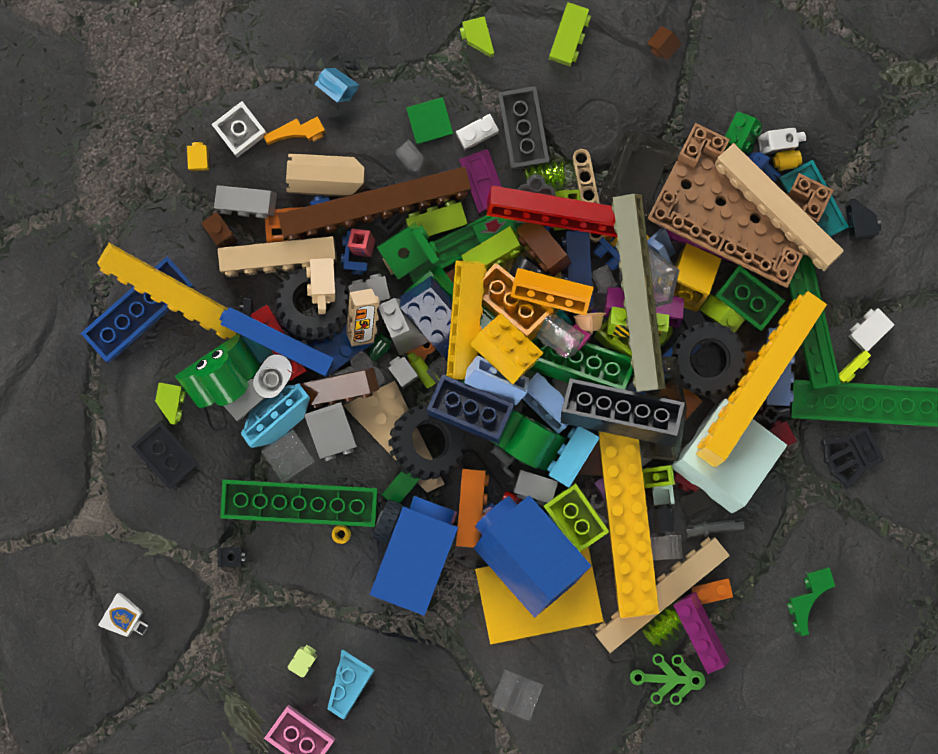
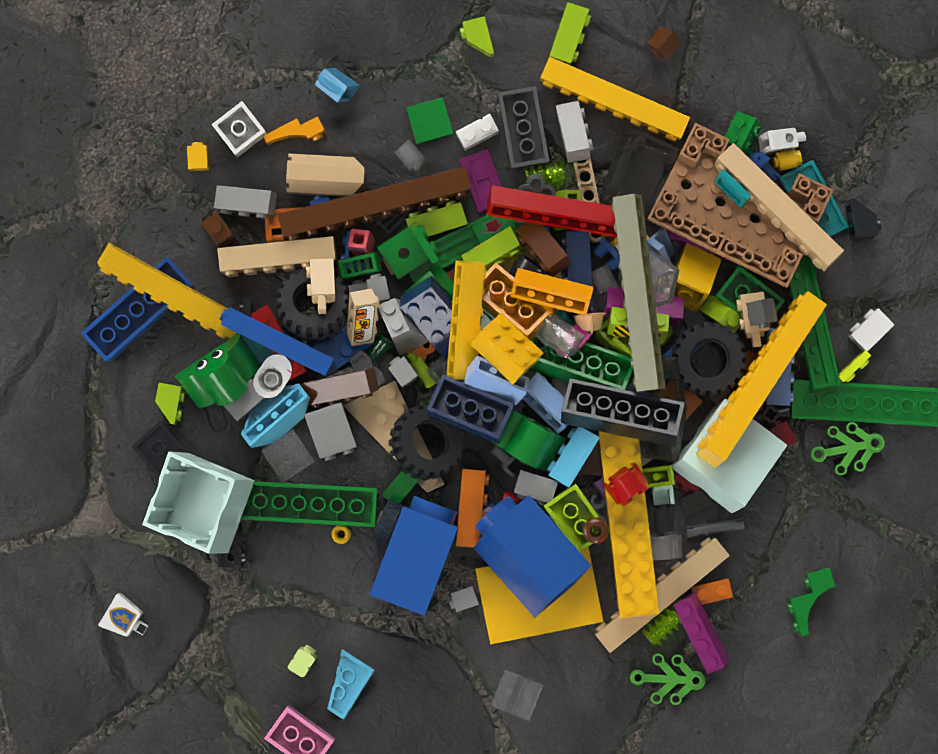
none -> light aqua tile [142,452,255,554]
none -> green slope [338,252,382,279]
none -> light grey brick [448,586,479,612]
none -> yellow brick [540,57,690,142]
none -> brick [556,101,593,163]
none -> reddish brown head [583,517,608,544]
none -> red brick [603,462,649,506]
none -> teal tile [714,169,751,208]
none -> tan hinge [736,292,769,348]
none -> dark grey brick [746,298,778,329]
none -> bright green plant [810,422,885,475]

